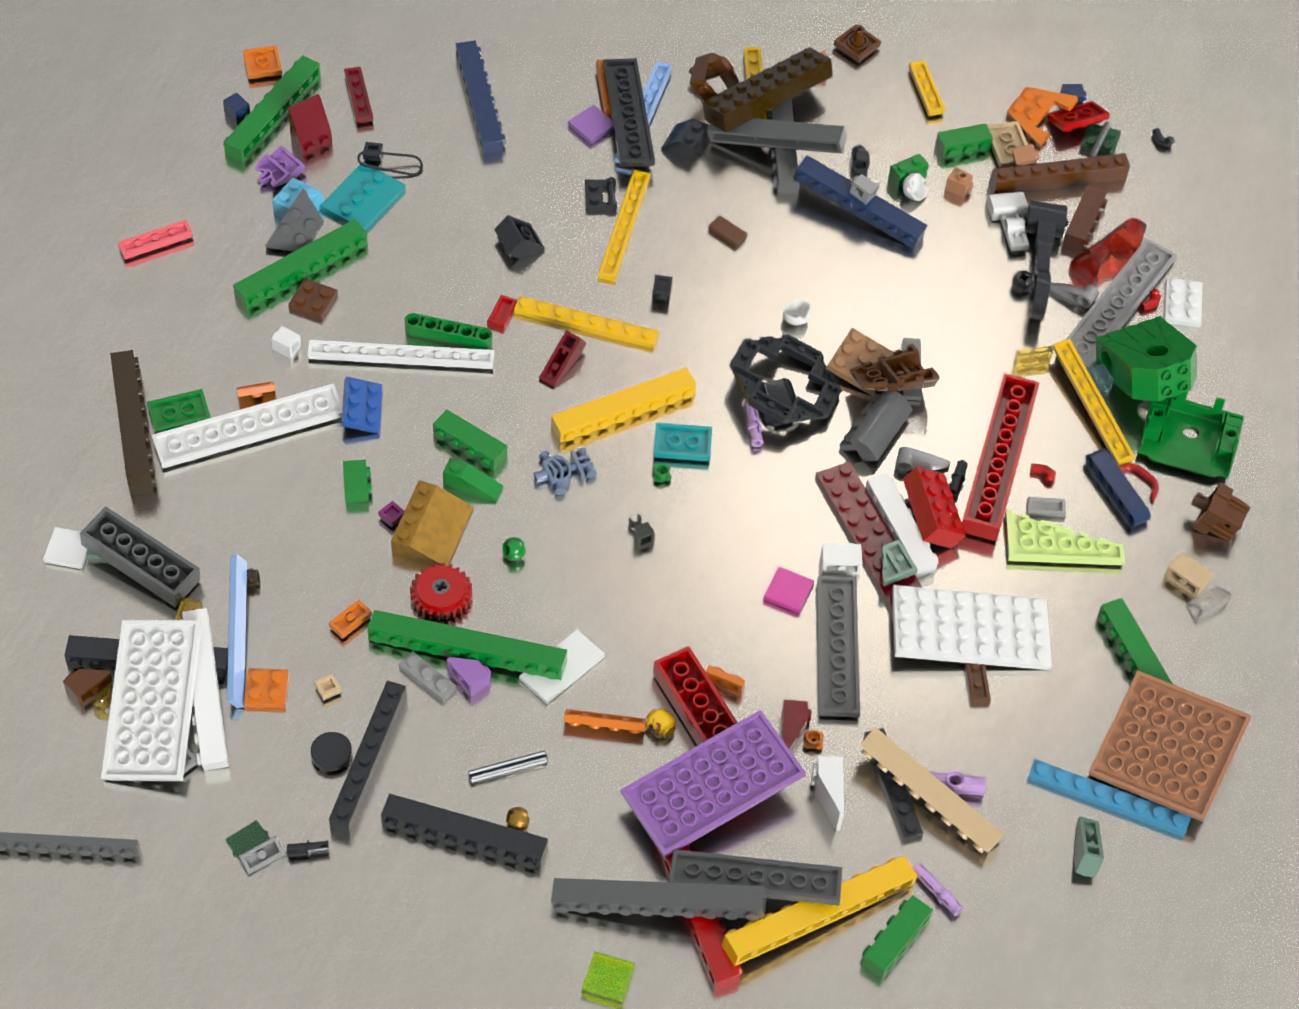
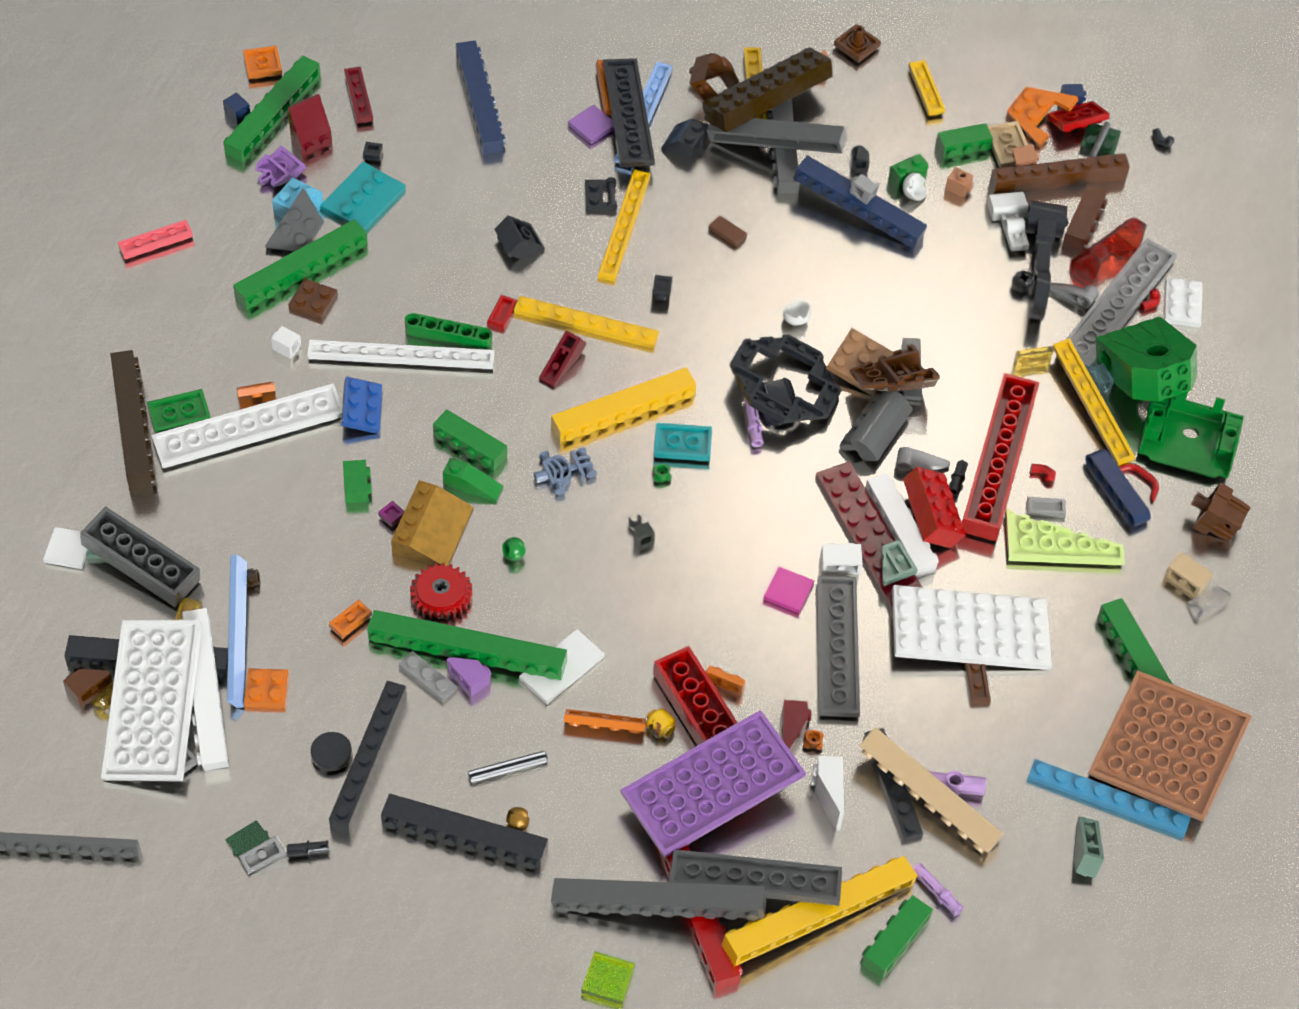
tan plate [314,673,342,701] -> none
black piece [357,151,423,176] -> none

